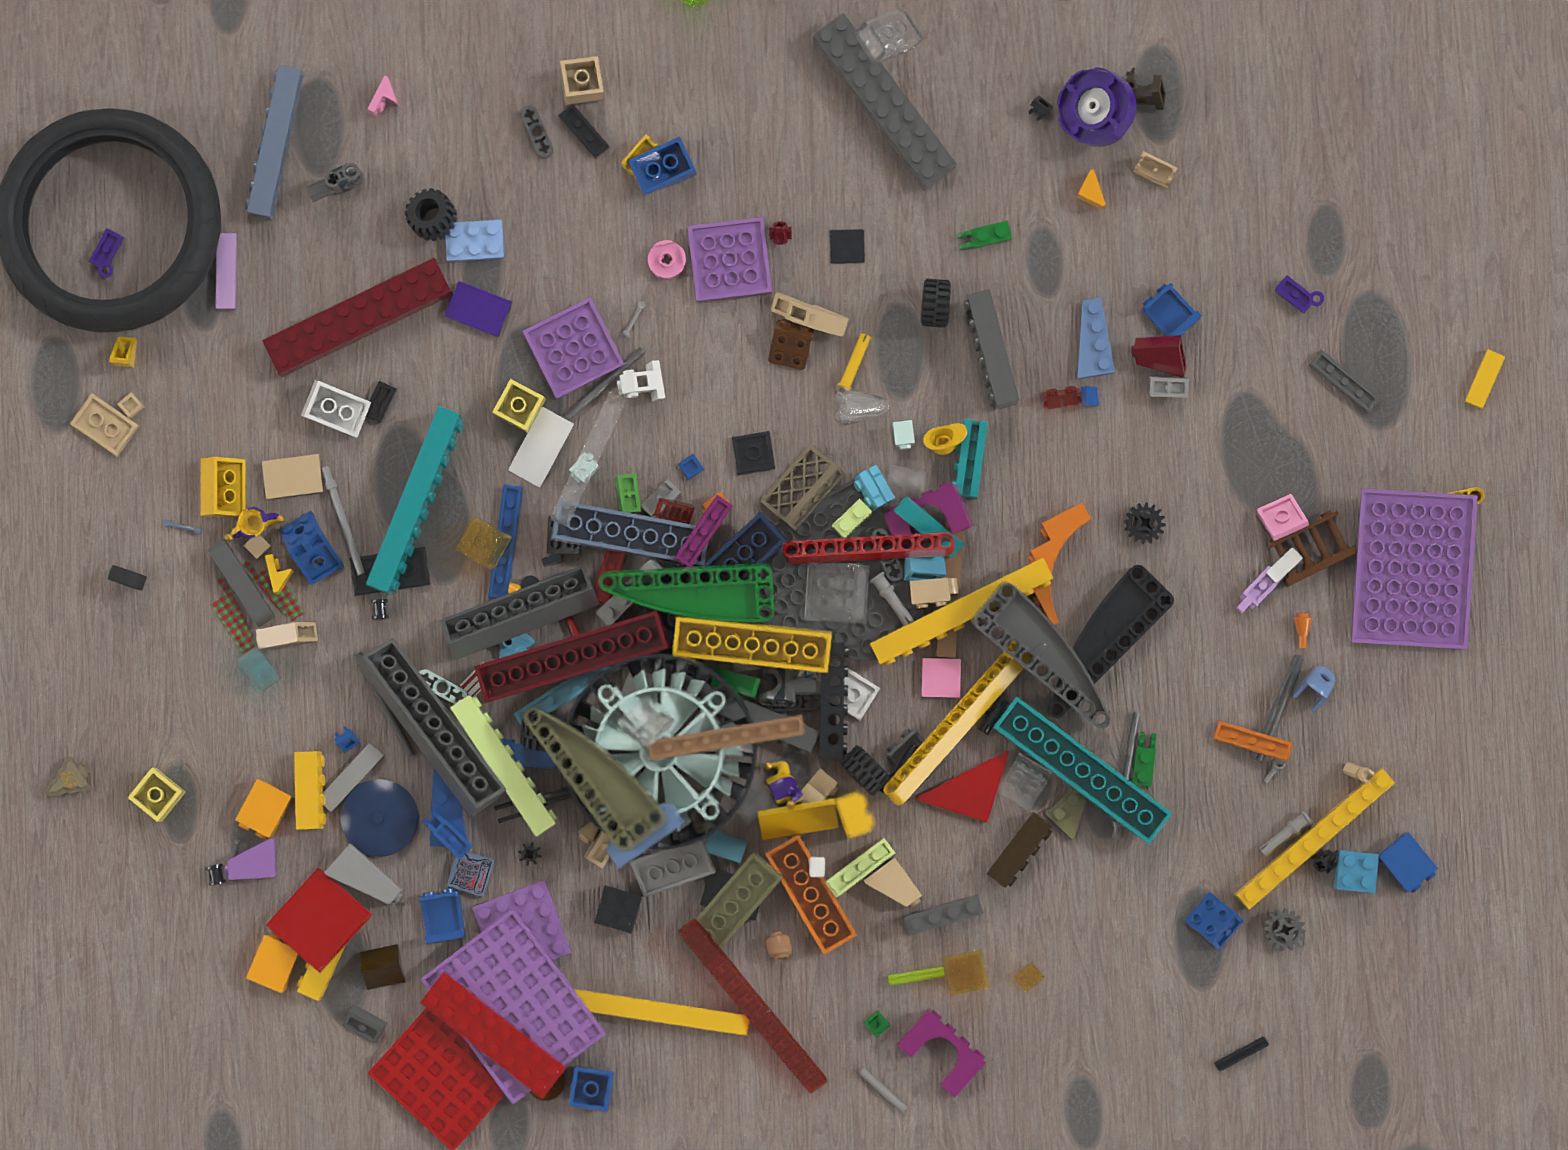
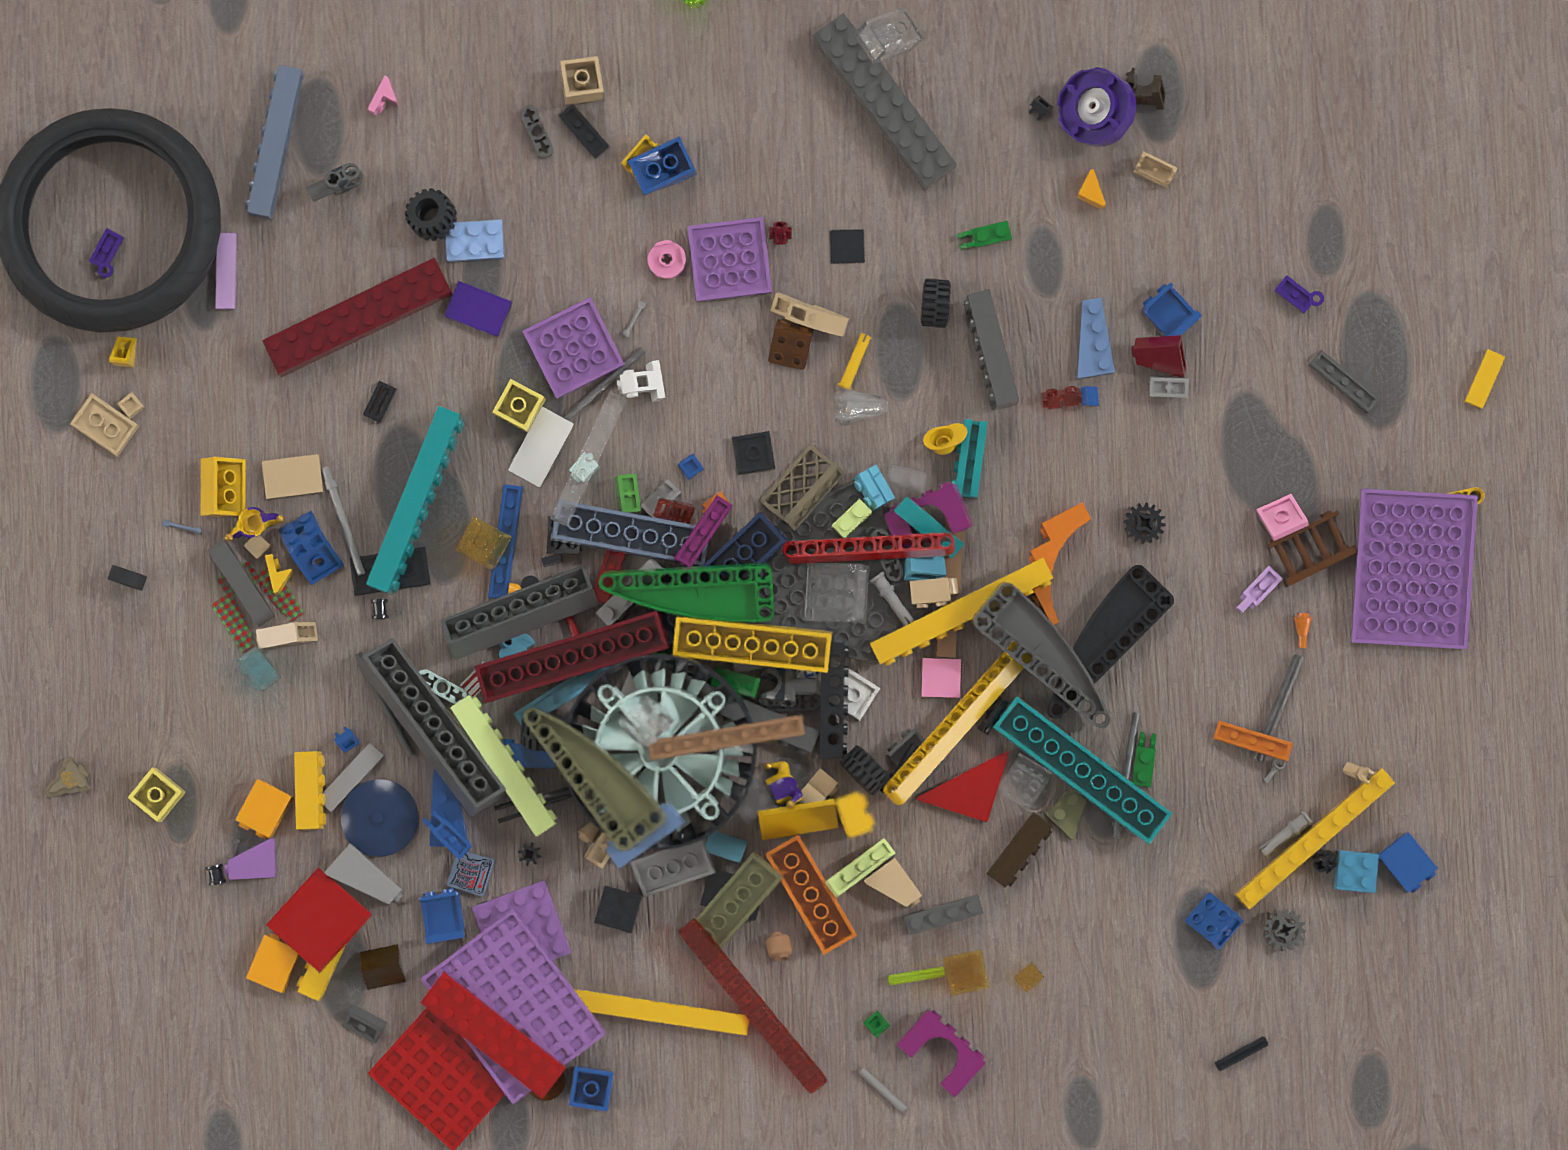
white slope [301,380,371,438] -> none
white slope [809,857,825,877] -> none
light aqua brick [892,420,915,450] -> none
white sticker [1266,548,1303,583] -> none
medium blue piece [1293,666,1335,713] -> none

